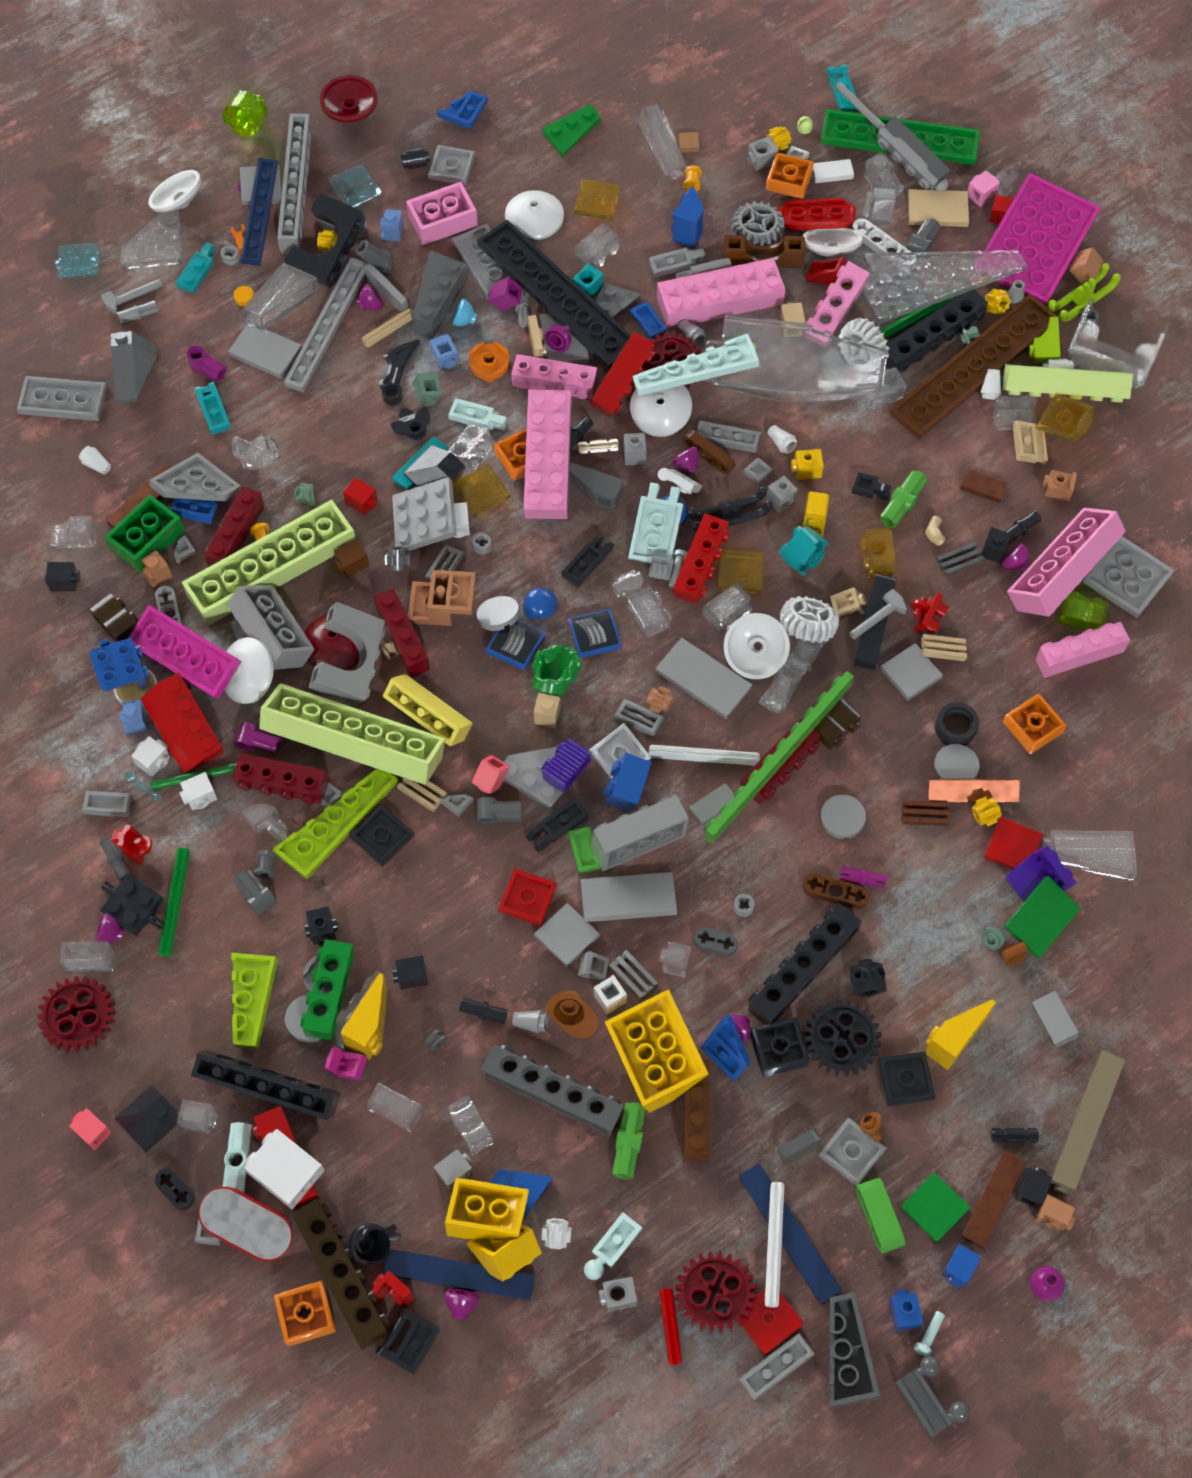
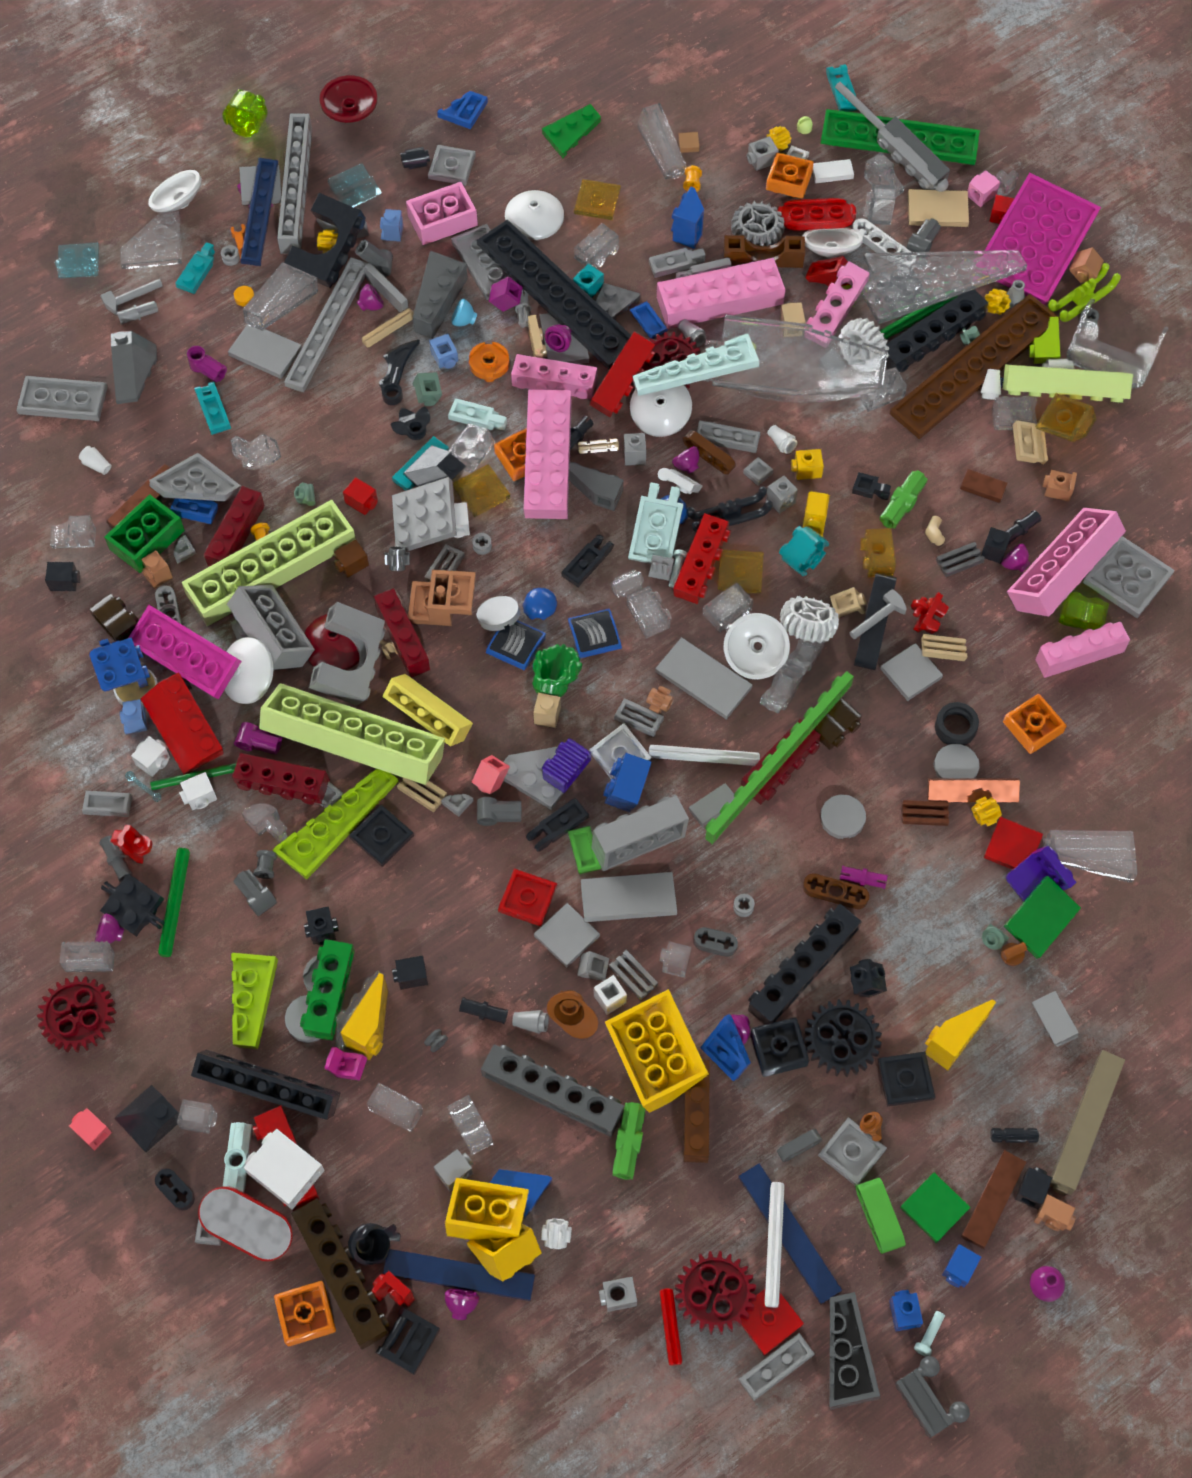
light aqua plate [584,1212,642,1280] -> none

